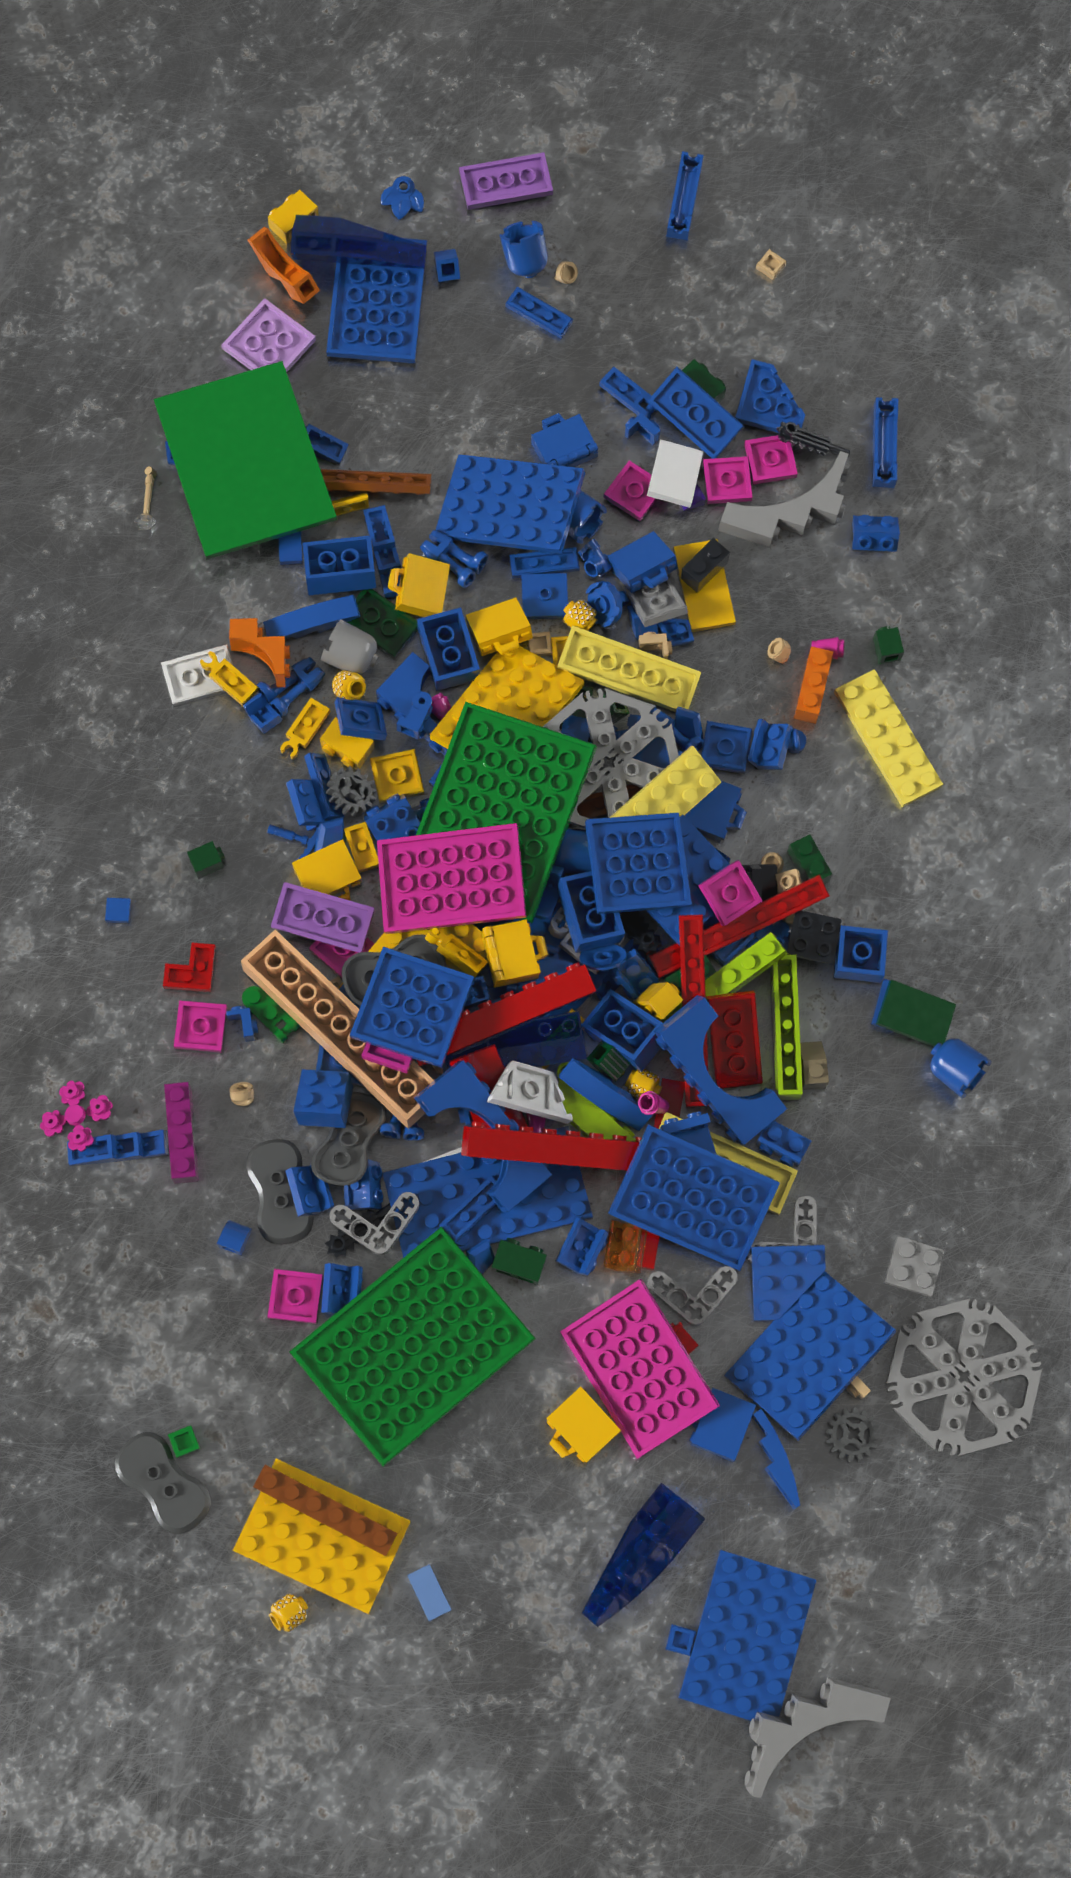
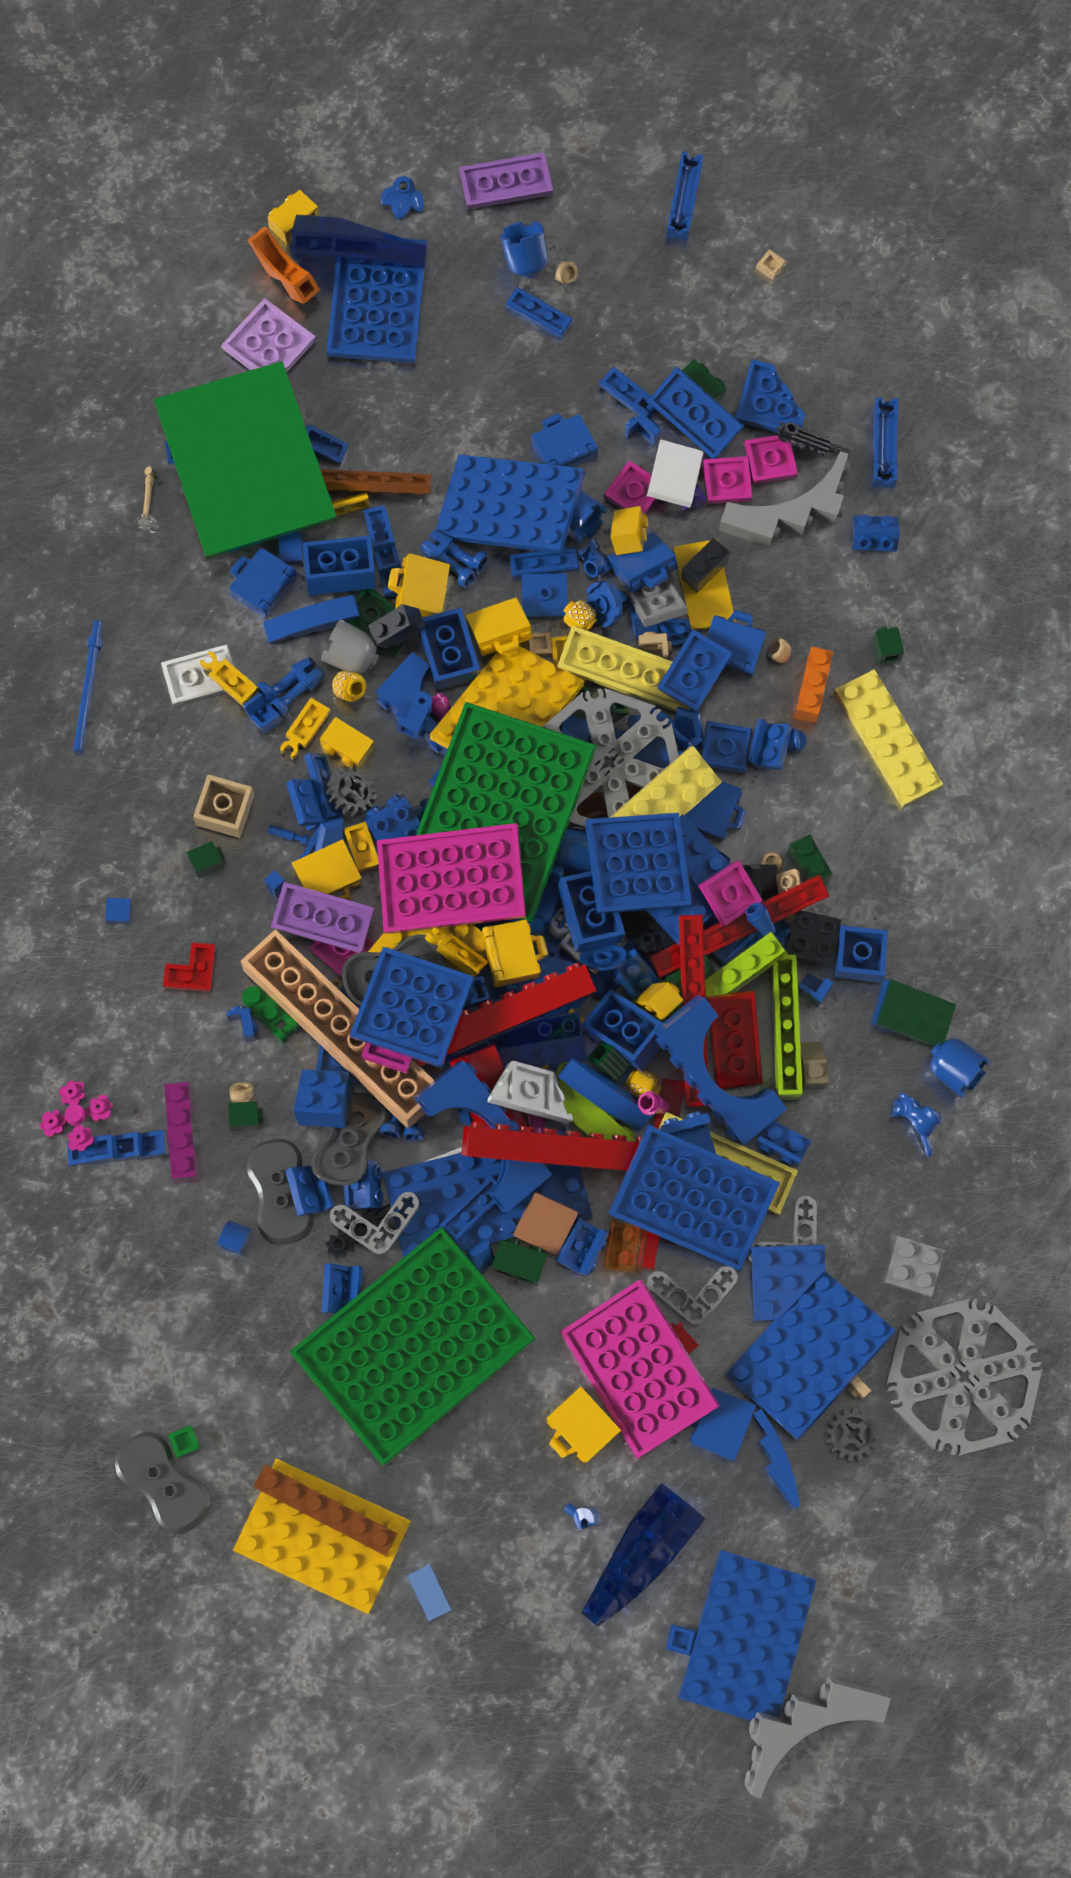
dark pink plate [174,1000,227,1053] -> none
orange arch [229,618,290,687] -> none
dark pink plate [267,1269,323,1324] -> none
yellow head [269,1594,308,1632] -> none
blue plate [334,697,387,741] -> none
yellow tile [370,749,425,804] -> none
blue brick [434,249,460,282] -> none
dark pink cone [811,637,845,660] -> none
none -> blue bar [73,620,103,753]
none -> tan brick [193,774,254,838]
none -> dark green brick [228,1101,264,1131]
none -> blue piece [229,547,297,619]
none -> blue piece [264,870,285,898]
none -> black brick [368,604,426,650]
none -> nougat tile [513,1191,578,1256]
none -> blue piece [564,1503,601,1530]
none -> yellow brick [611,506,648,555]
none -> blue plate [657,629,732,712]
none -> blue piece [707,609,766,676]
none -> blue cone [745,902,776,937]
none -> blue panel [798,973,834,1007]
none -> blue animal [892,1092,941,1157]

